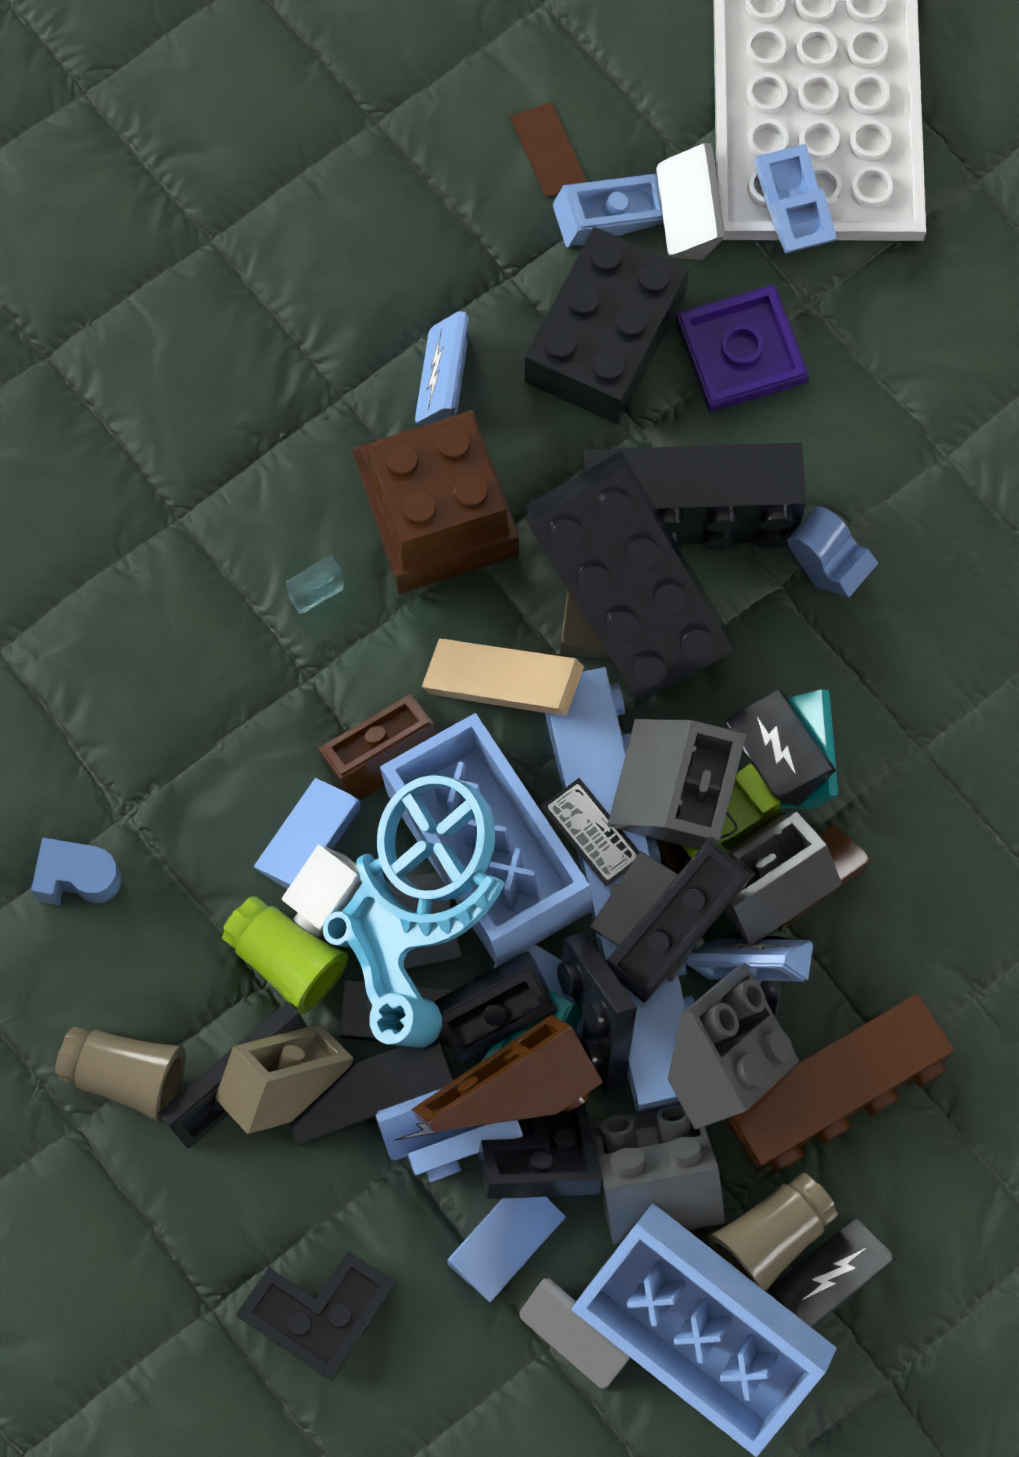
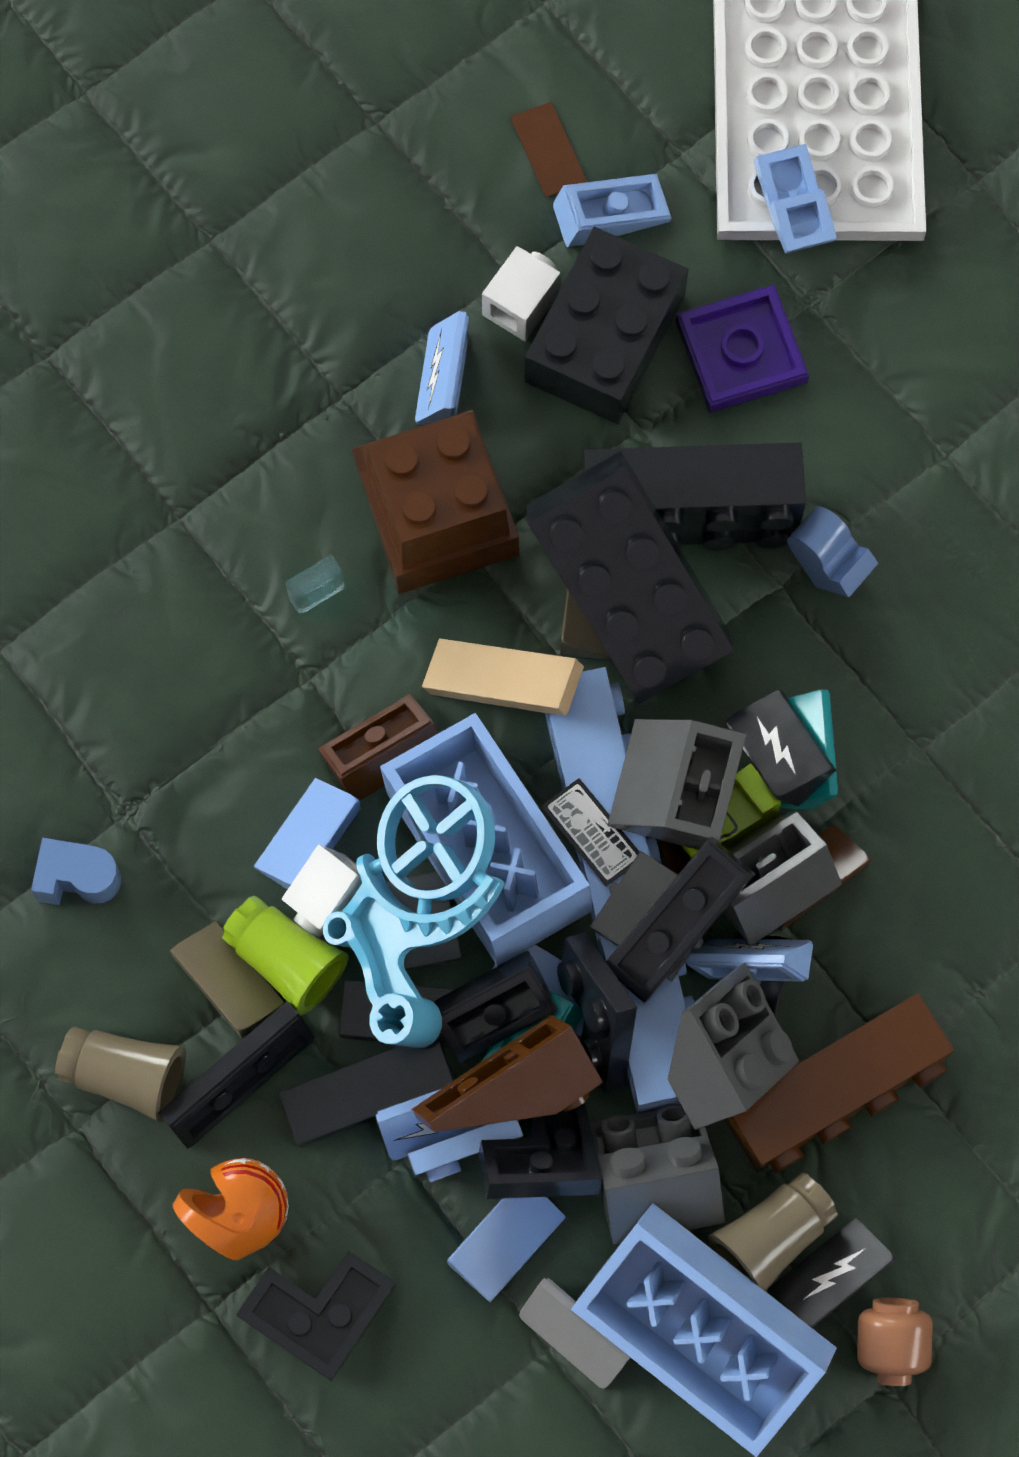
dark tan slope [215,1024,354,1134] -> none
slope [656,143,725,260] -> none
none -> dark tan slope [170,921,285,1040]
none -> orange helmet [173,1158,289,1260]
none -> white brick [482,246,561,342]
none -> nougat head [857,1298,933,1386]

